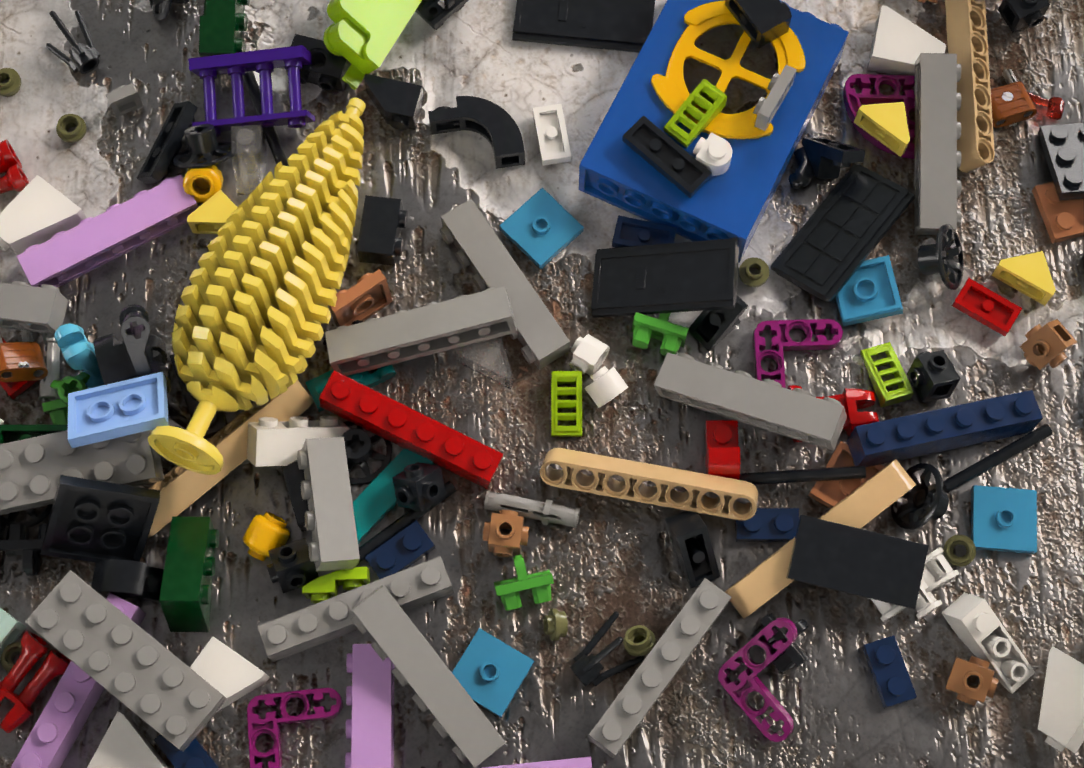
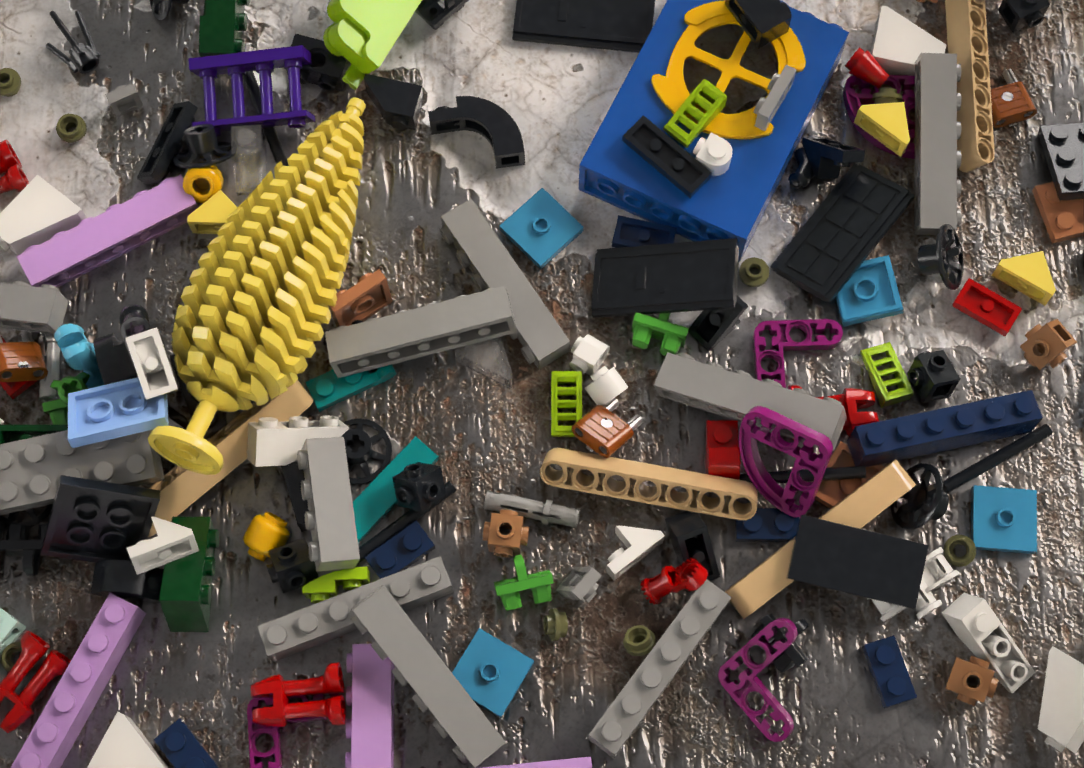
light grey brick [25,570,227,752] -> none
white slope [190,636,270,712] -> none
red brick [319,370,504,489] -> none
black brick [357,195,408,266] -> none
white plate [533,104,572,166] -> none
black plant [570,611,645,687] -> none
clear red hand [1028,92,1065,120] -> none
none -> white slope [125,327,178,400]
none -> white slope [127,516,199,575]
none -> red piece [250,662,346,727]
none -> light grey plate [556,566,602,603]
none -> dark orange piece [572,398,643,458]
none -> white slope [606,526,665,581]
none -> red connector [640,558,708,605]
none -> magenta beam [739,406,833,517]
none -> red cone [845,47,890,89]
none -> olive plate [872,88,903,104]

